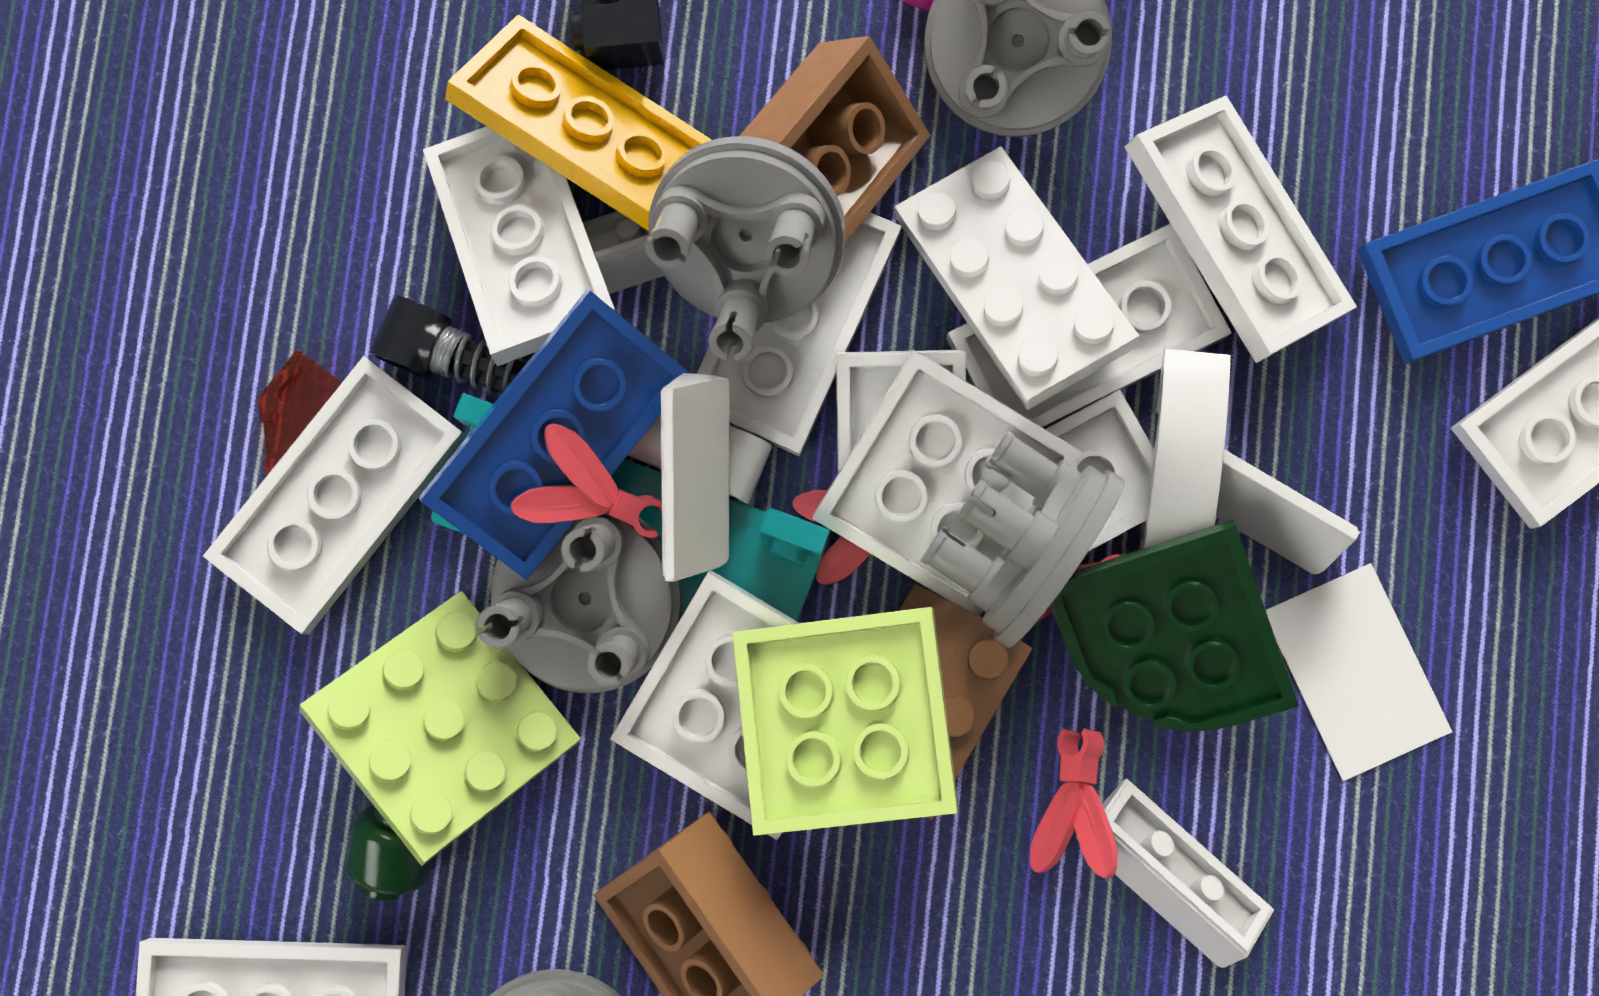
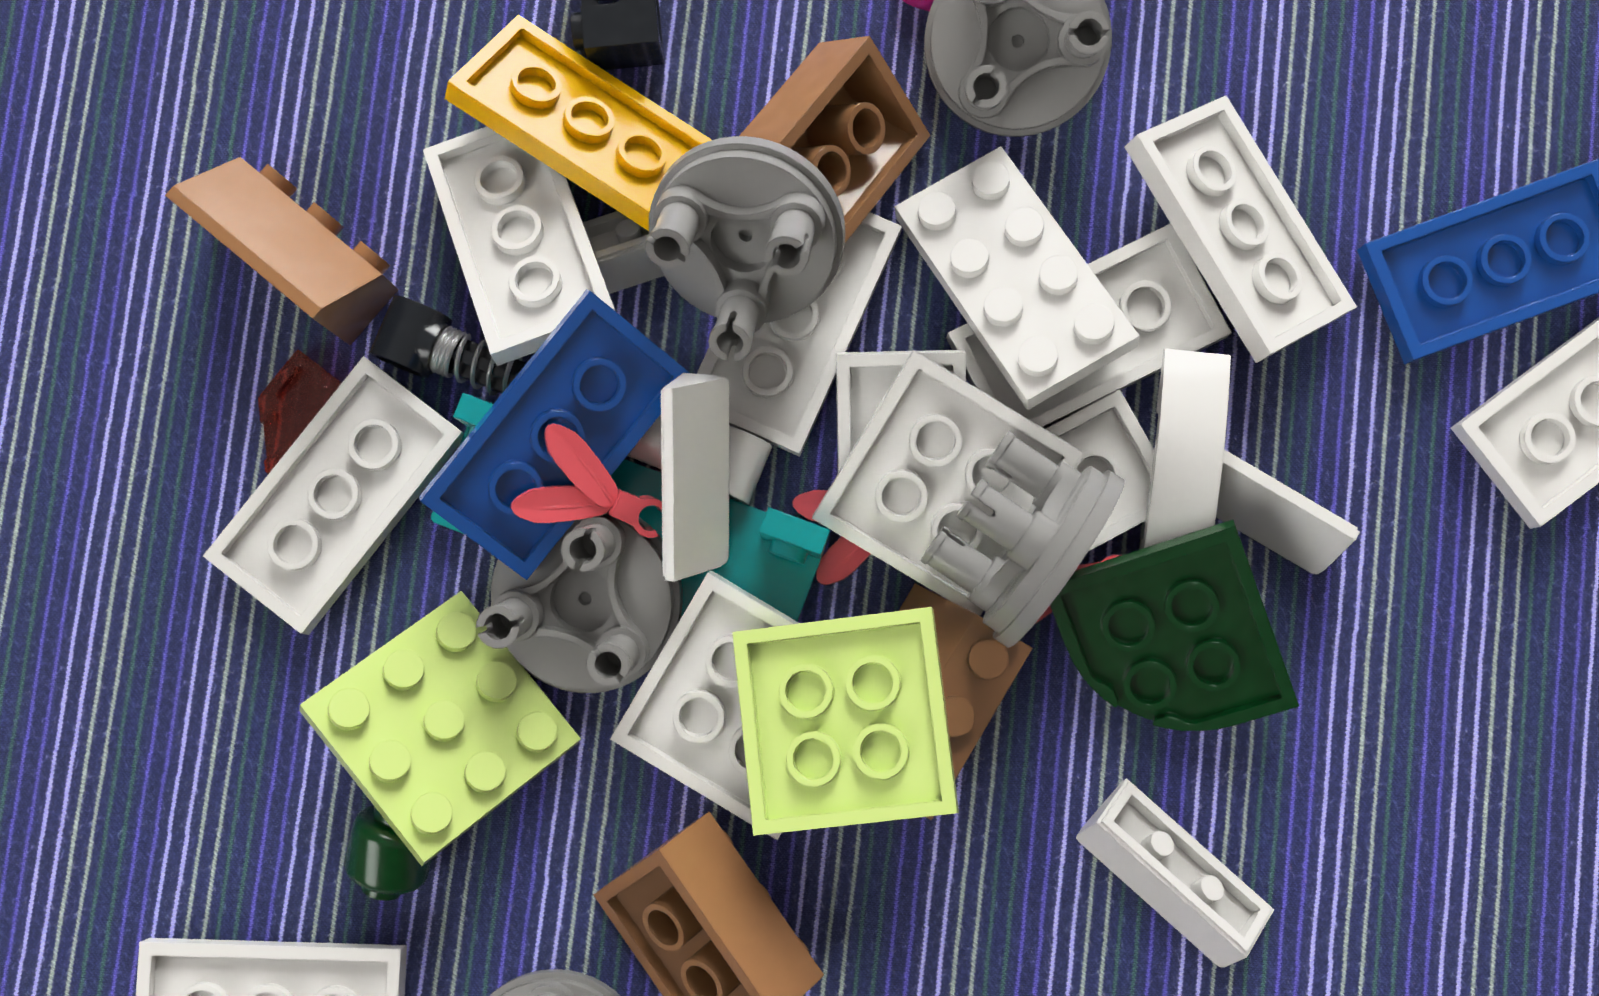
coral piece [1030,728,1118,879] -> none
white sticker [1266,563,1452,781] -> none
none -> slope [165,157,399,345]

